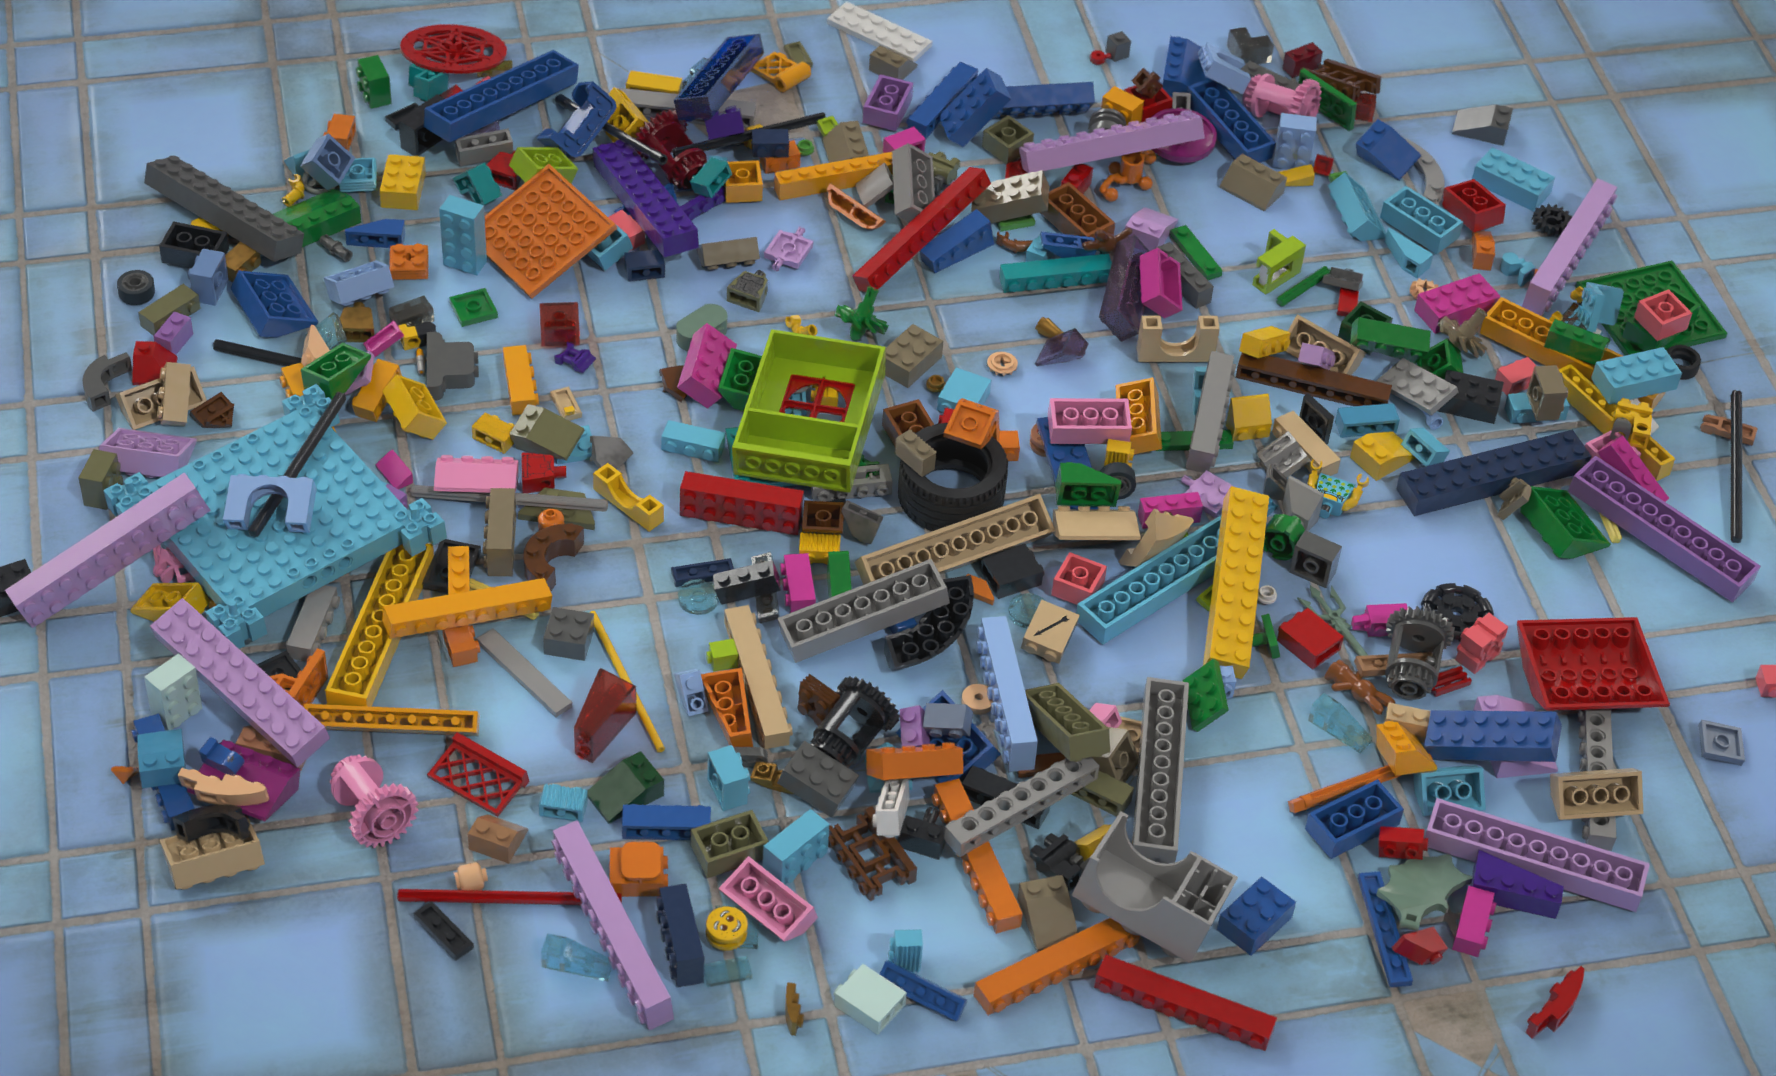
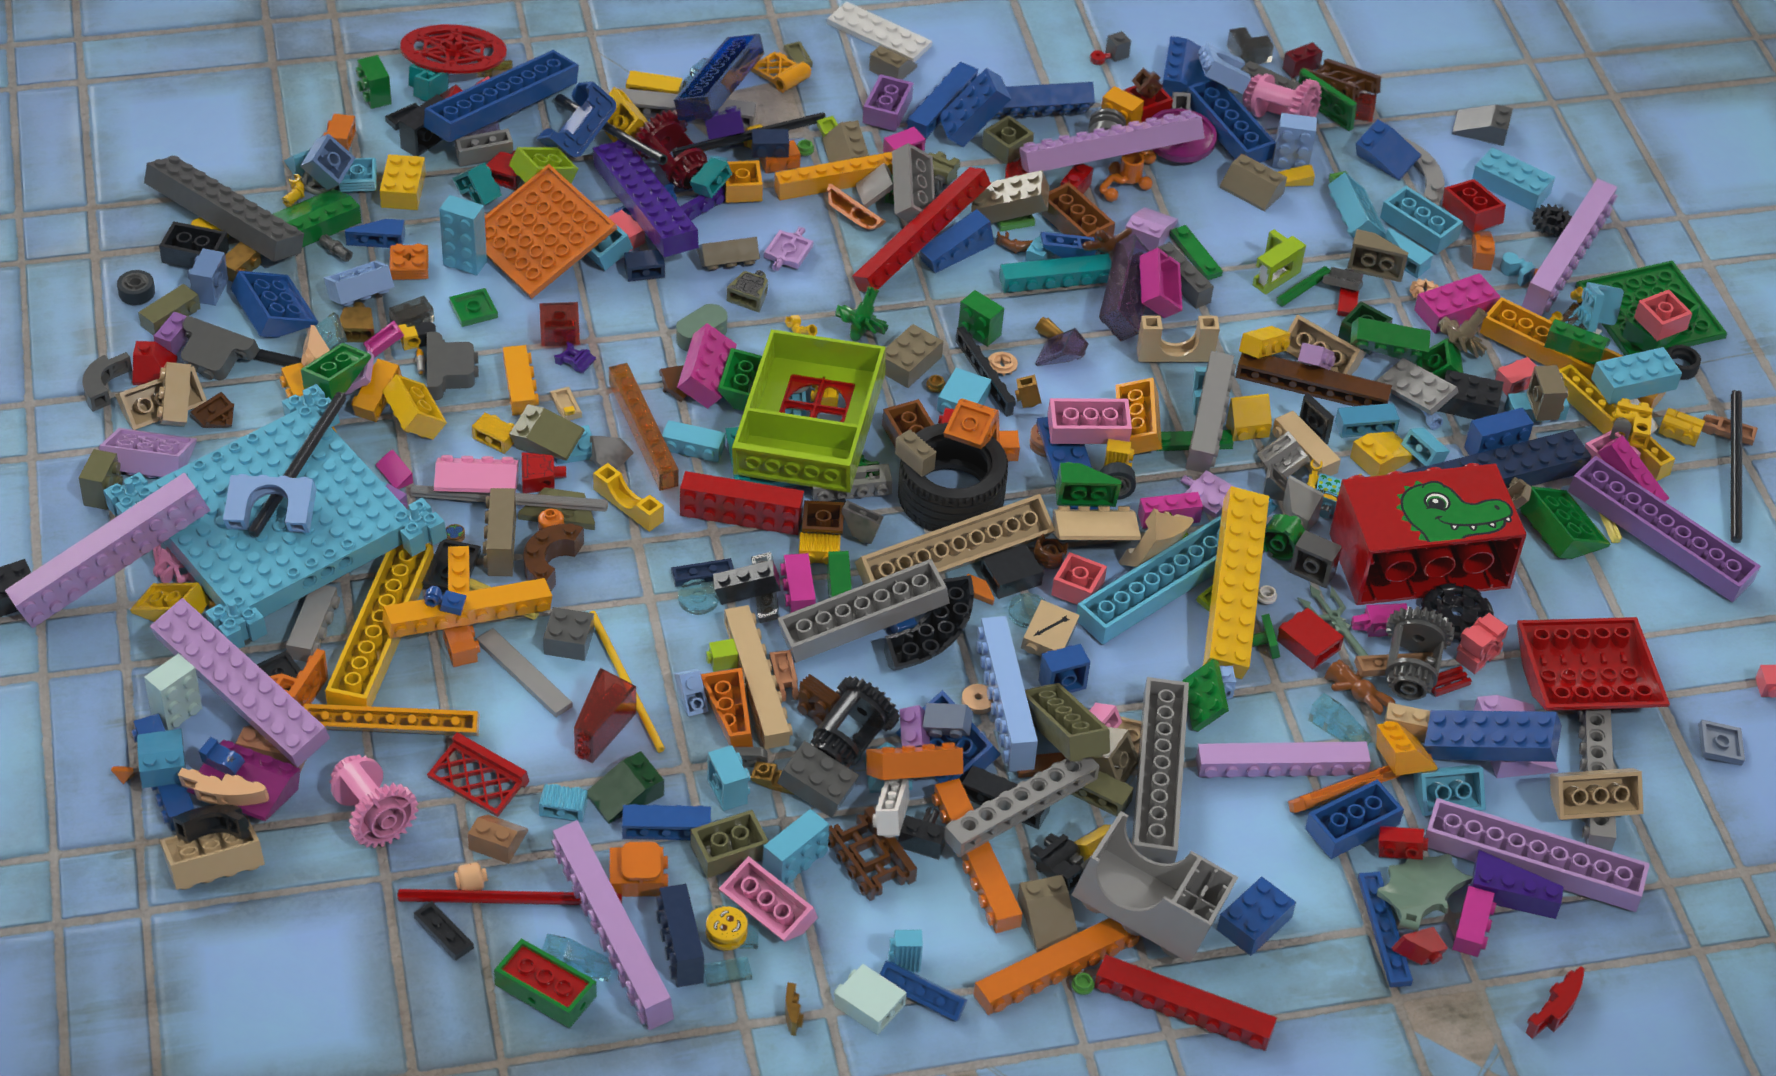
red tile [1313,154,1335,176] -> none
none -> dark grey brick [181,315,259,380]
none -> blue plate [424,586,467,616]
none -> tile [446,524,465,542]
none -> brick [494,938,597,1029]
none -> clear orange brick [609,363,679,491]
none -> nougat hinge [769,650,799,702]
none -> black plate [956,326,1016,417]
none -> green brick [958,290,1004,347]
none -> pearl gold brick [1015,374,1042,408]
none -> reddish brown hair [1033,534,1068,569]
none -> blue brick [1038,644,1090,693]
none -> bright green plate [1071,973,1094,995]
none -> lavender brick [1196,742,1371,778]
none -> red brick [1329,463,1527,605]
none -> dark tan slope [1348,229,1408,282]
none -> blue brick [1464,407,1534,455]
none -> yellow brick [1658,407,1705,447]

